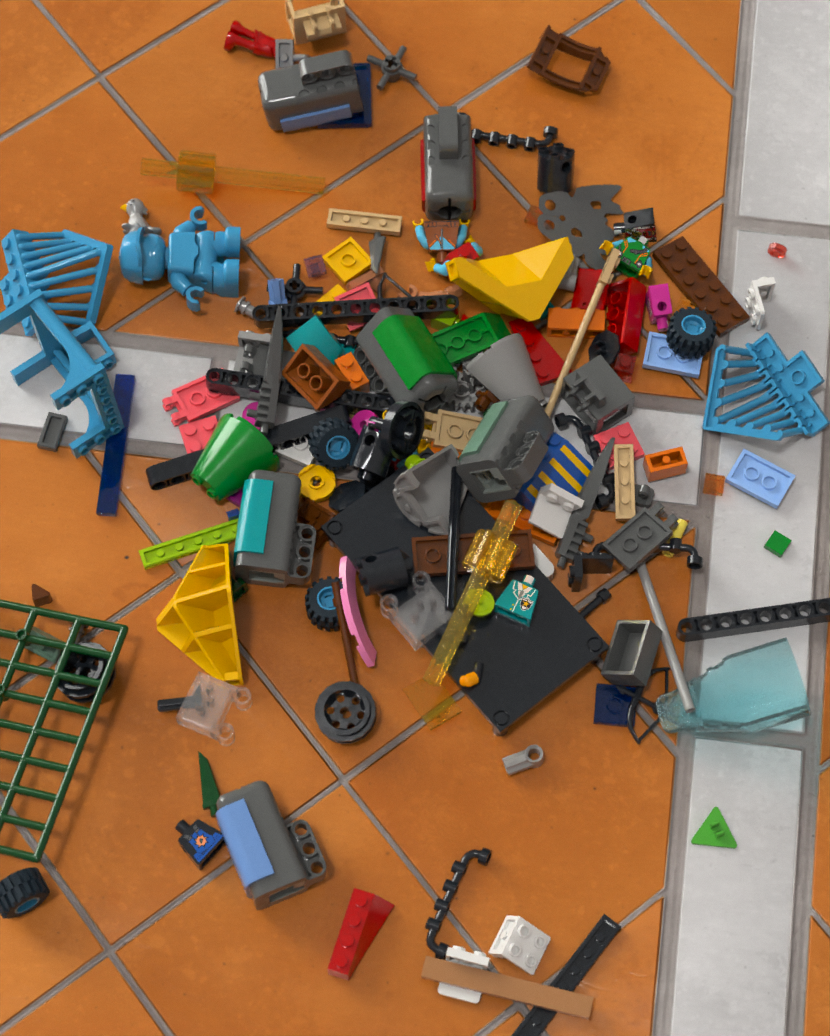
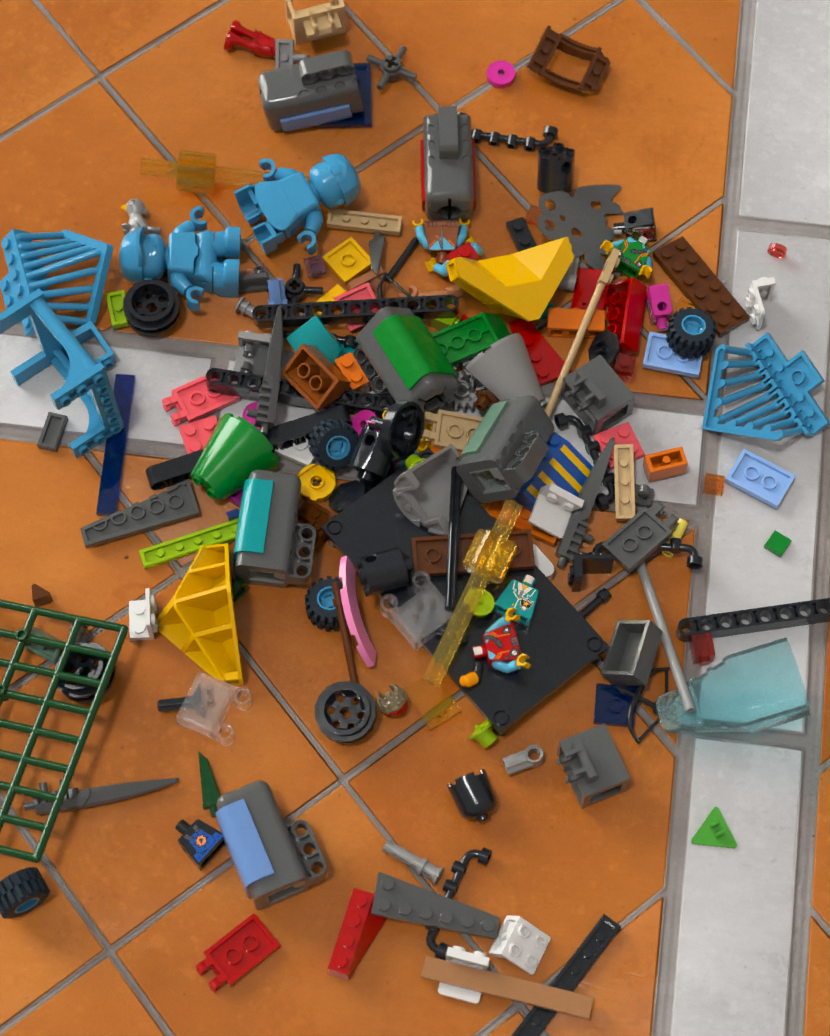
none -> dark grey piece [24,778,179,815]
none -> dark grey wing [80,479,200,548]
none -> lime plate [106,290,129,329]
none -> black wheel [123,280,181,335]
none -> white bracket [129,588,158,641]
none -> red tile [195,913,280,993]
none -> dark azure piece [234,154,361,255]
none -> dark grey piece [239,266,269,294]
none -> dark grey wing [370,872,500,940]
none -> dark tan piece [377,684,408,717]
none -> light grey pin [382,839,444,885]
none -> black bar [384,237,419,284]
none -> black cylinder [447,769,497,822]
none -> lime piece [468,720,497,748]
none -> torso [472,608,531,673]
none -> dark pink piece [487,60,515,88]
none -> black plate [506,217,537,252]
none -> dark grey piece [556,723,631,809]
none -> clear red brick [689,632,715,666]

